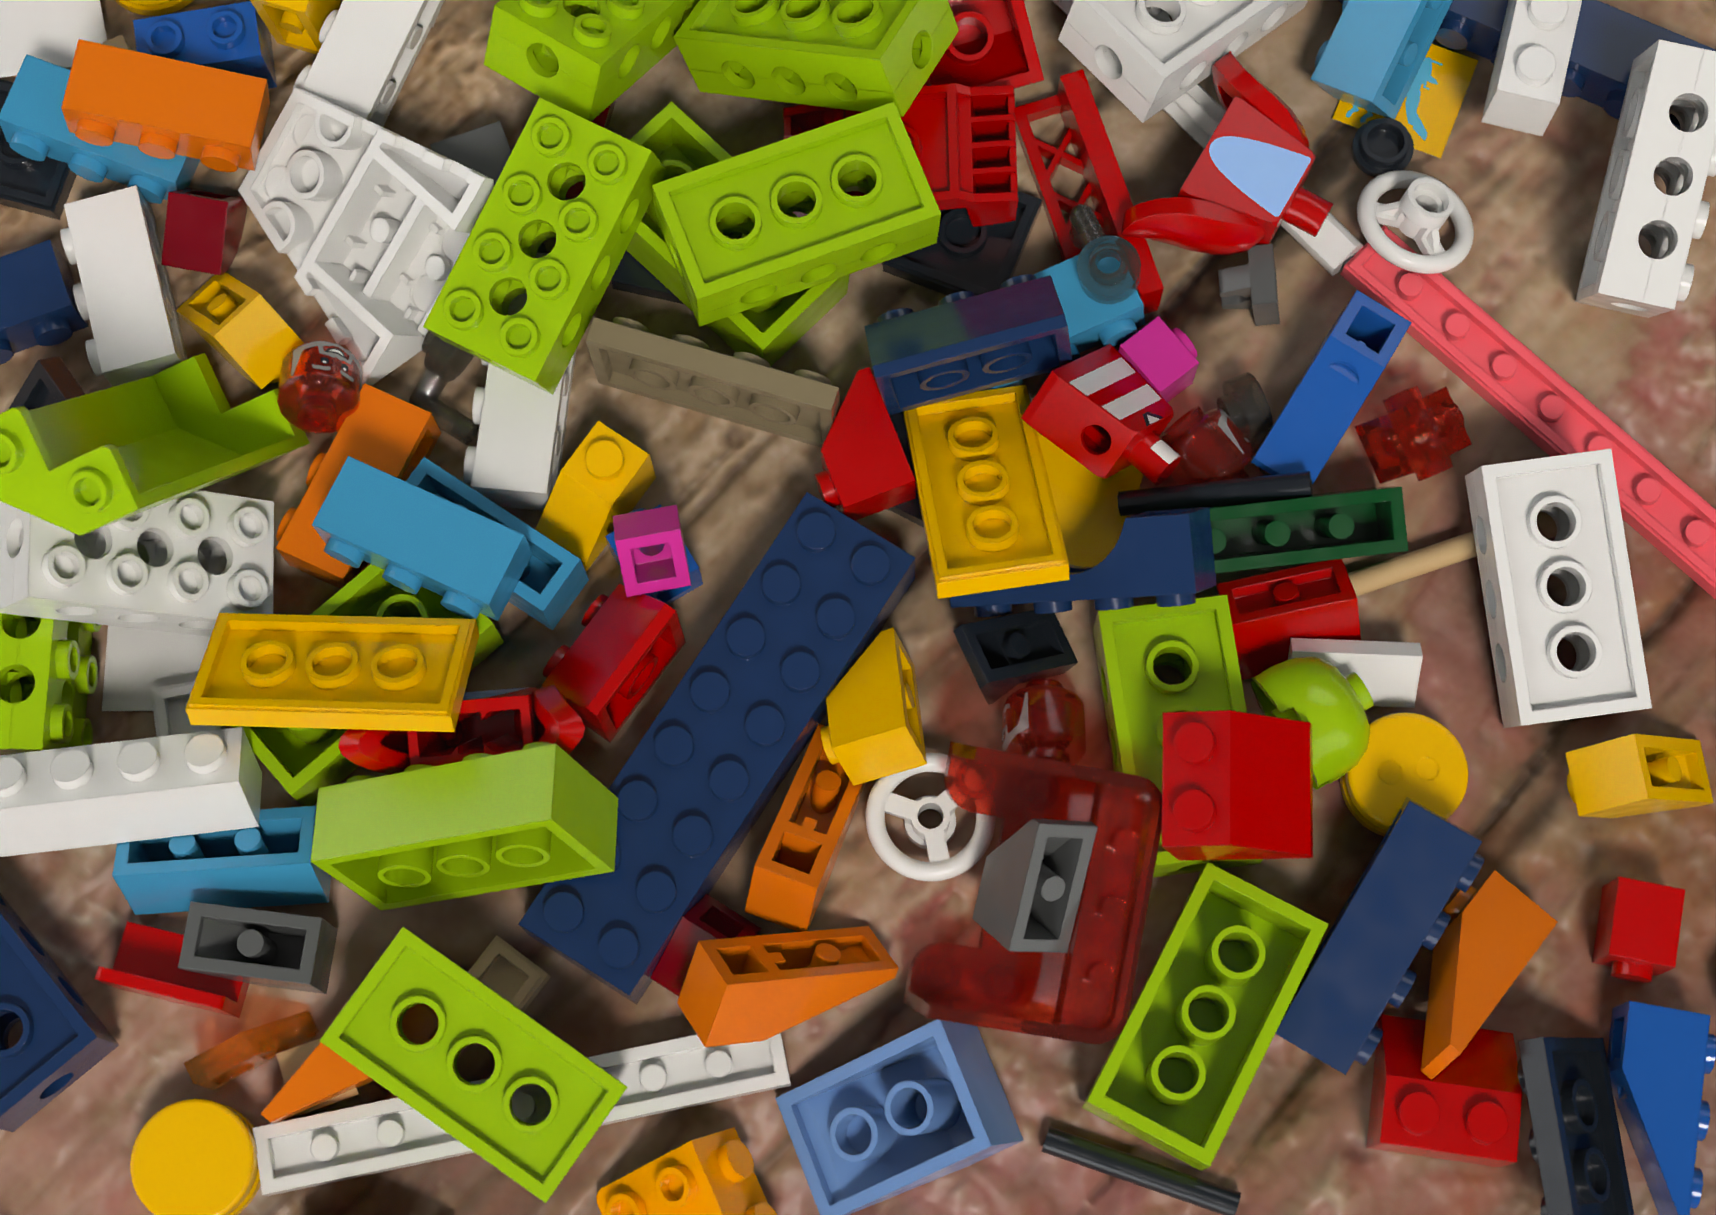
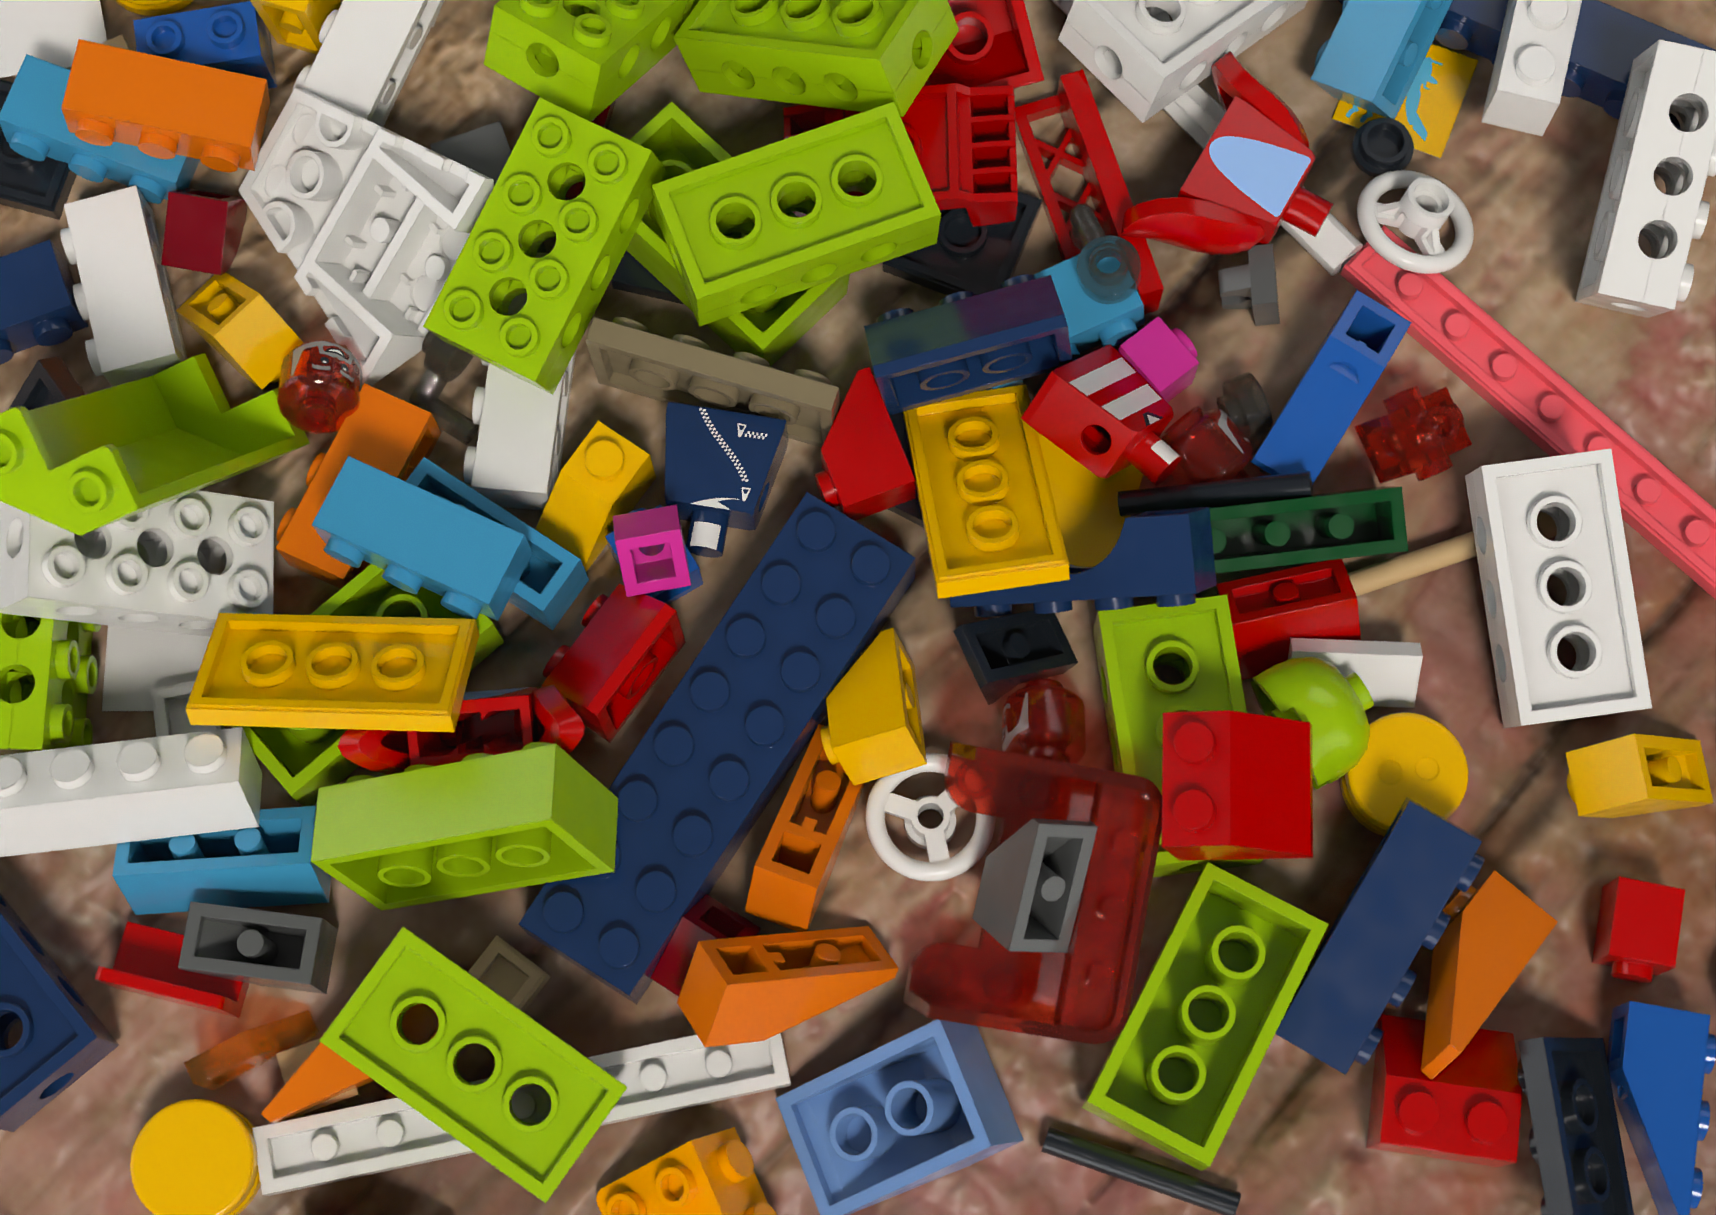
none -> dark blue torso [665,402,788,558]

